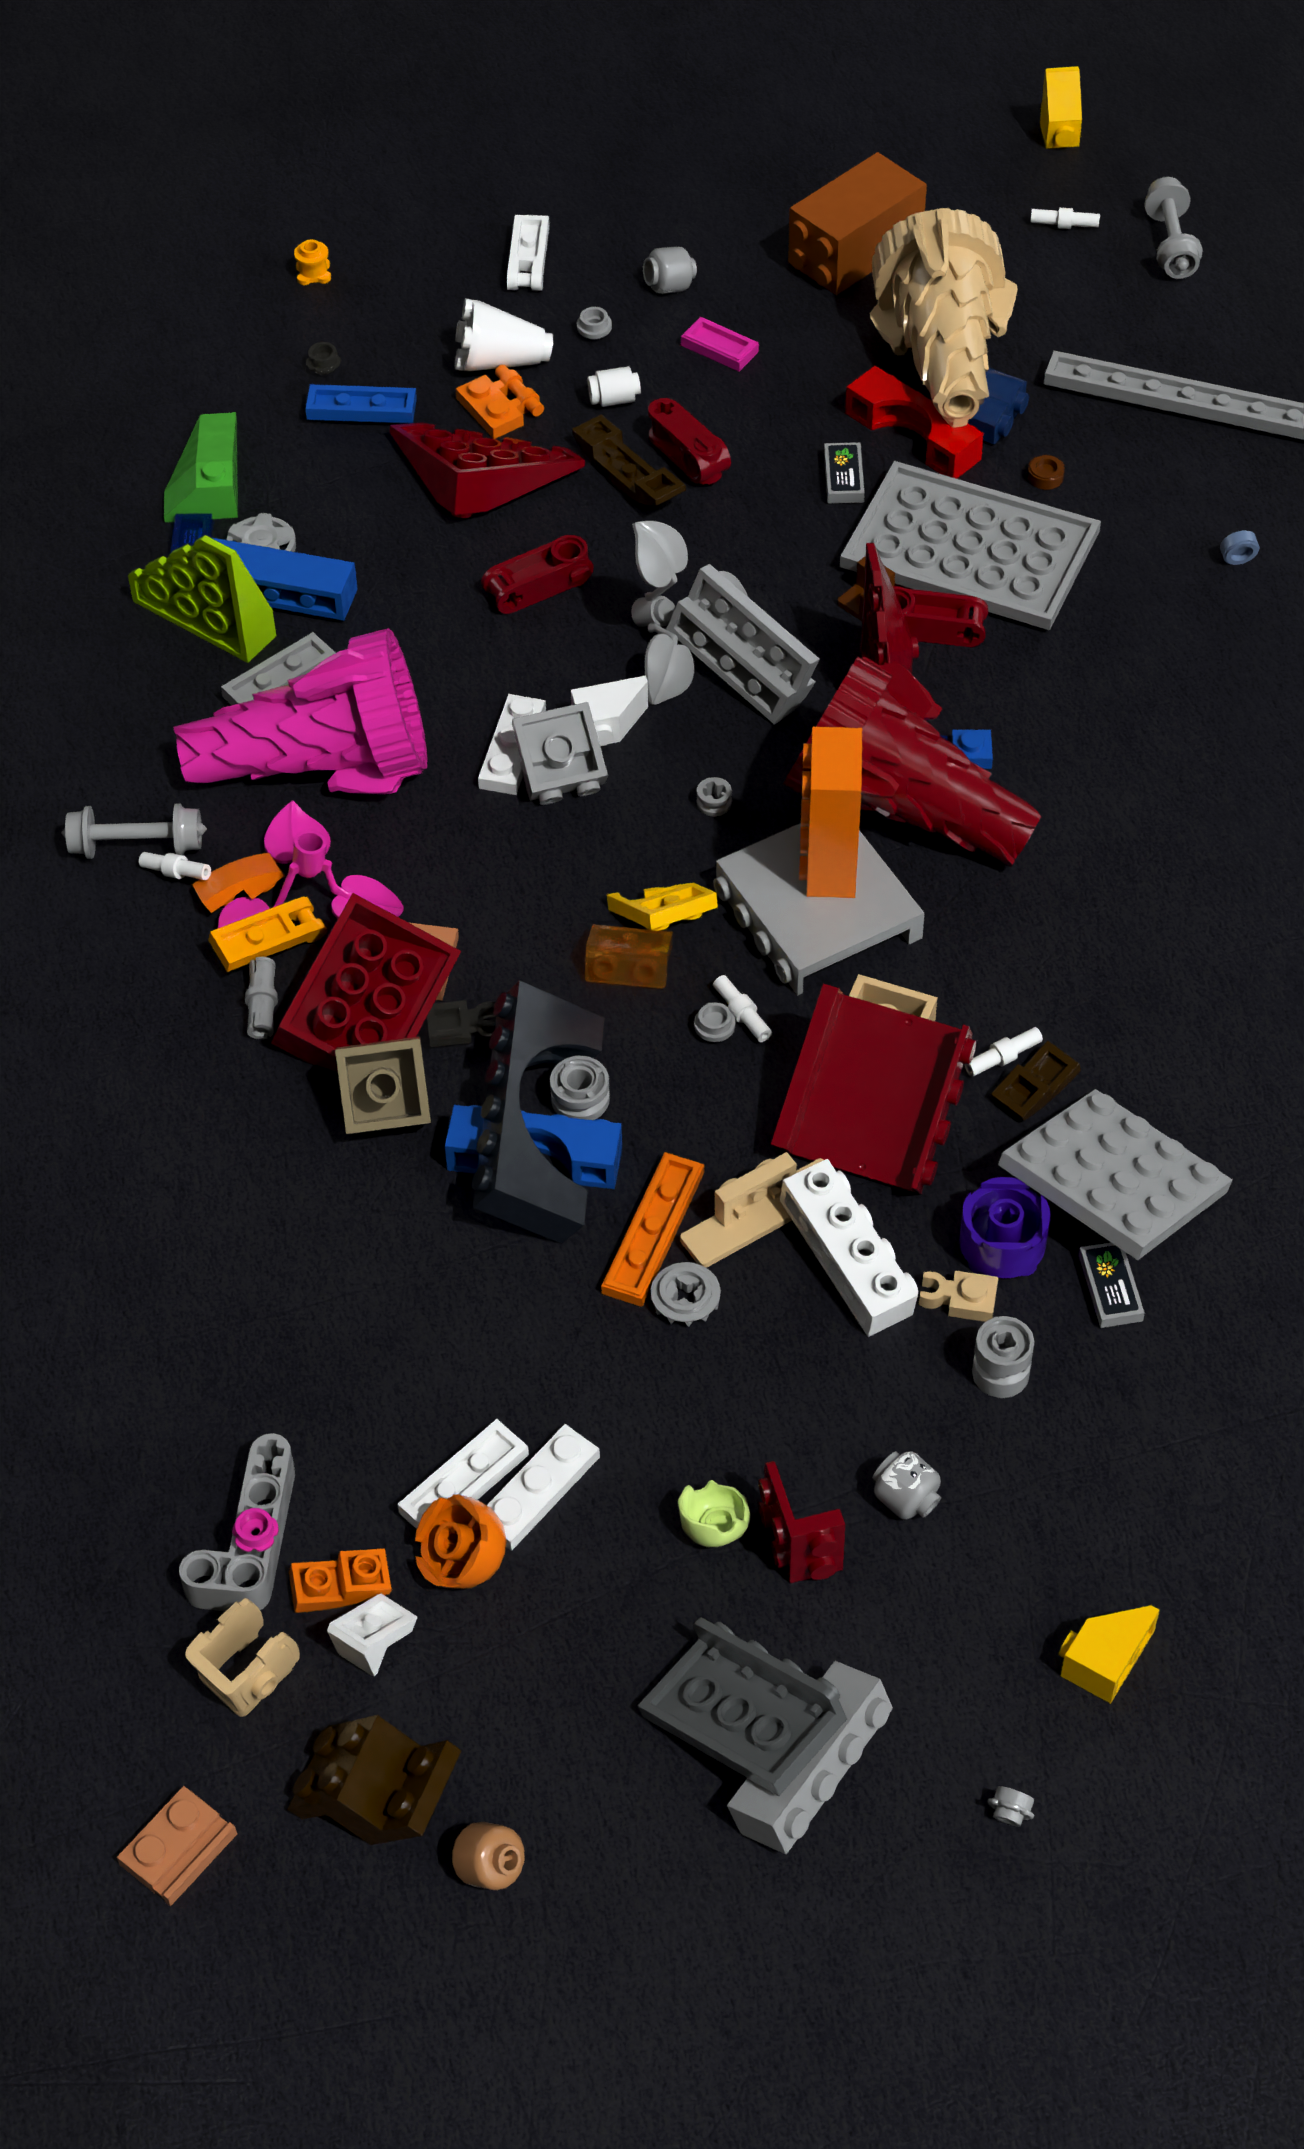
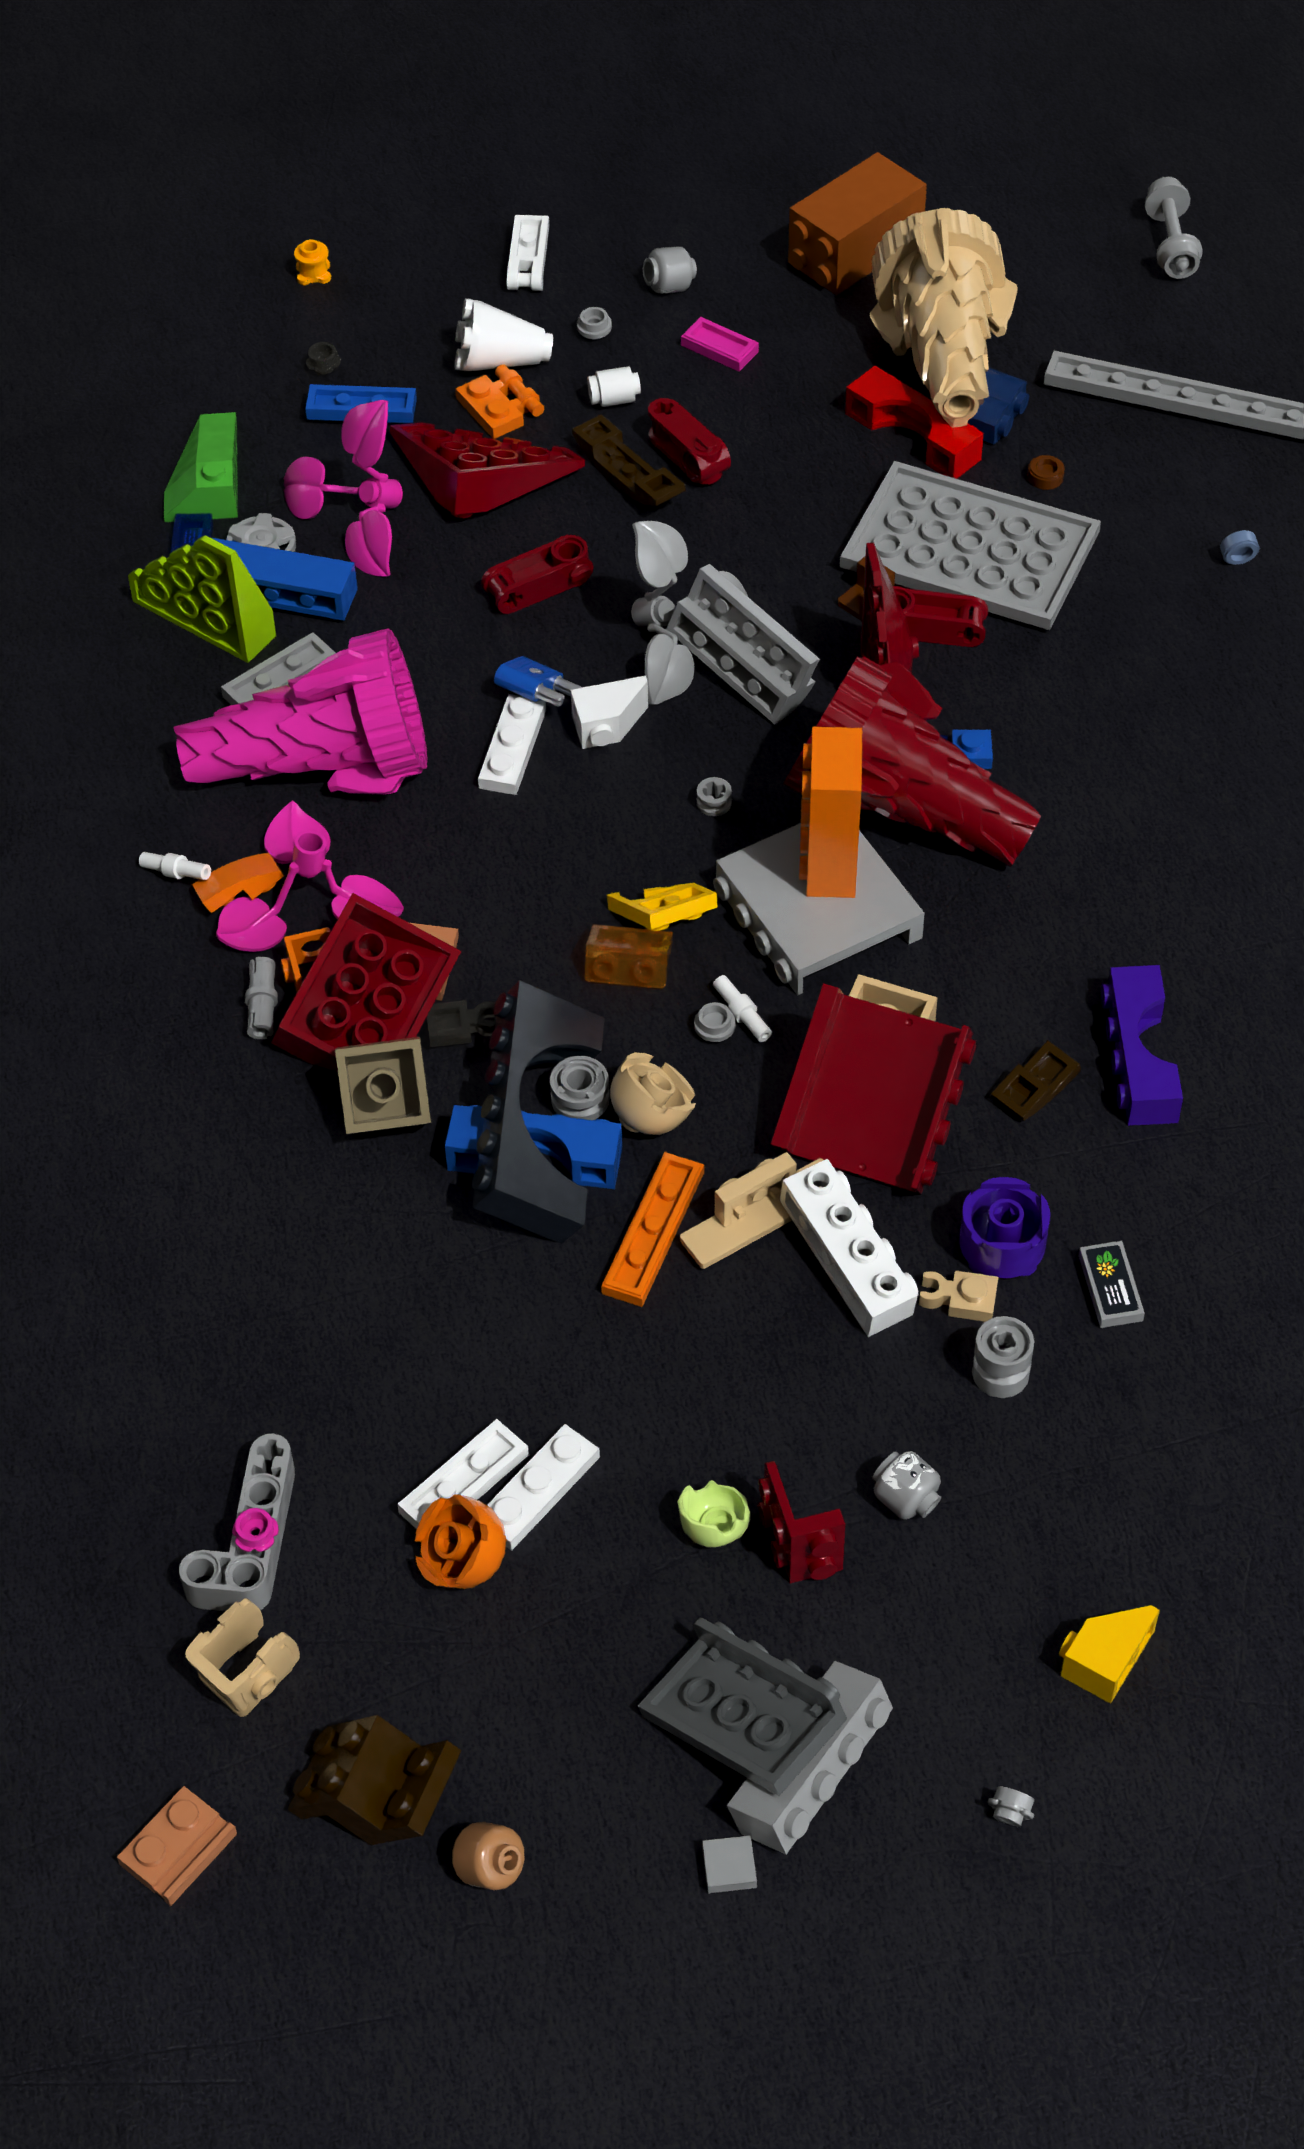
light grey piece [61,803,207,859] -> none
light orange plate [208,896,327,972] -> none
orange slope [289,1549,392,1613] -> none
white slope [327,1593,417,1677] -> none
light grey plate [512,702,608,805] -> none
light grey gear [651,1262,721,1327] -> none
tile [824,442,865,503] -> none
white bar [964,1027,1043,1077] -> none
light grey plate [998,1089,1232,1260] -> none
white bar [1030,207,1100,229] -> none
yellow slope [1040,66,1082,149] -> none
none -> orange bracket [281,927,331,993]
none -> dark pink plant [284,400,403,577]
none -> blue piece [494,656,582,707]
none -> tan cylinder [610,1052,696,1135]
none -> light grey tile [702,1835,757,1893]
none -> dark purple arch [1101,965,1183,1126]

